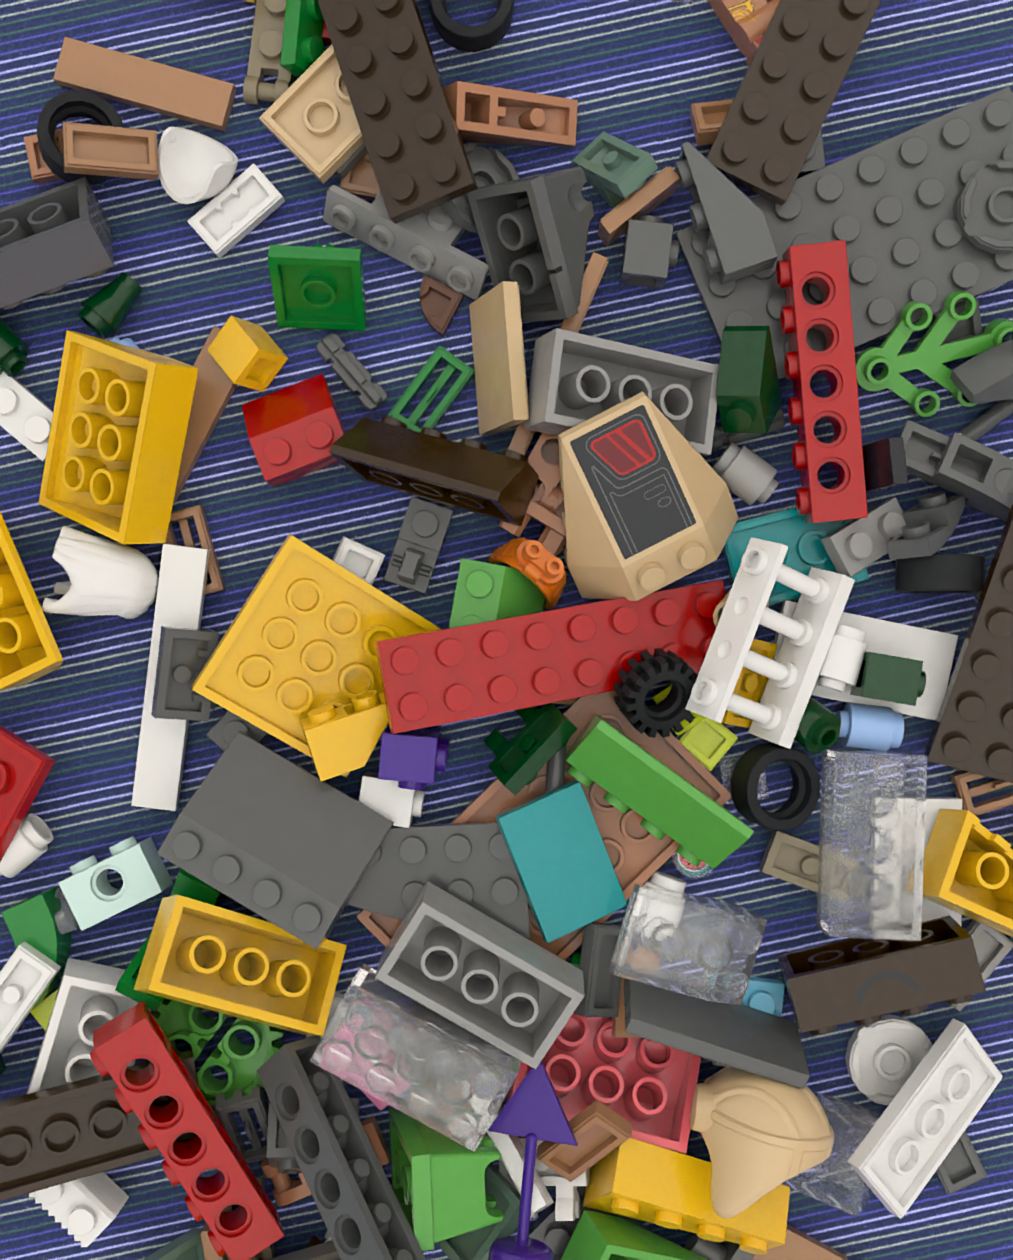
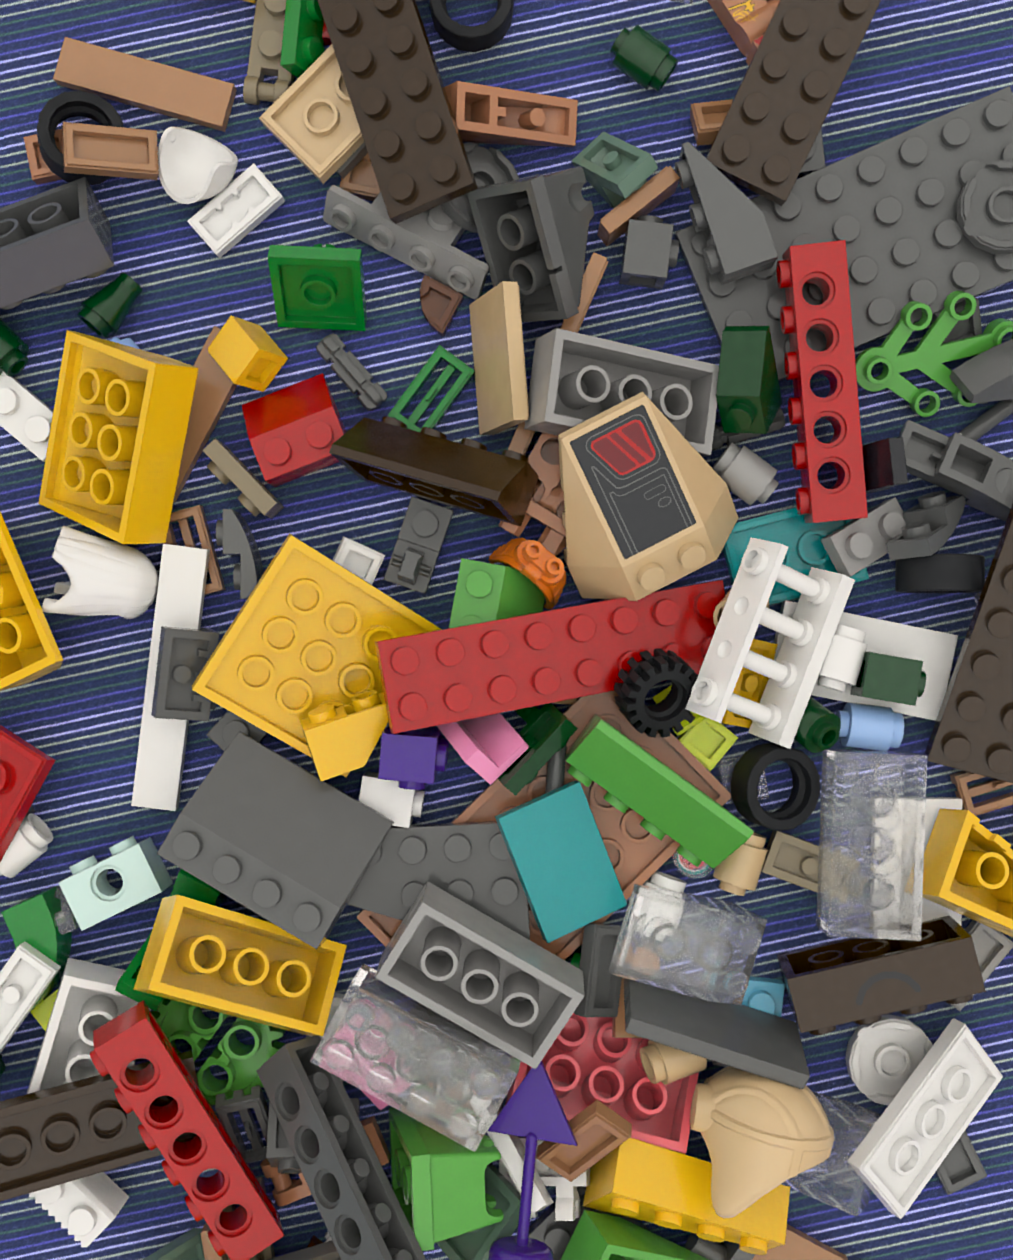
none -> dark tan plate [202,438,284,519]
none -> dark grey slope [216,509,264,599]
none -> bright pink panel [437,713,529,785]
none -> dark green brick [610,25,679,92]
none -> tan brick [640,1040,707,1085]
none -> tan brick [713,832,768,896]

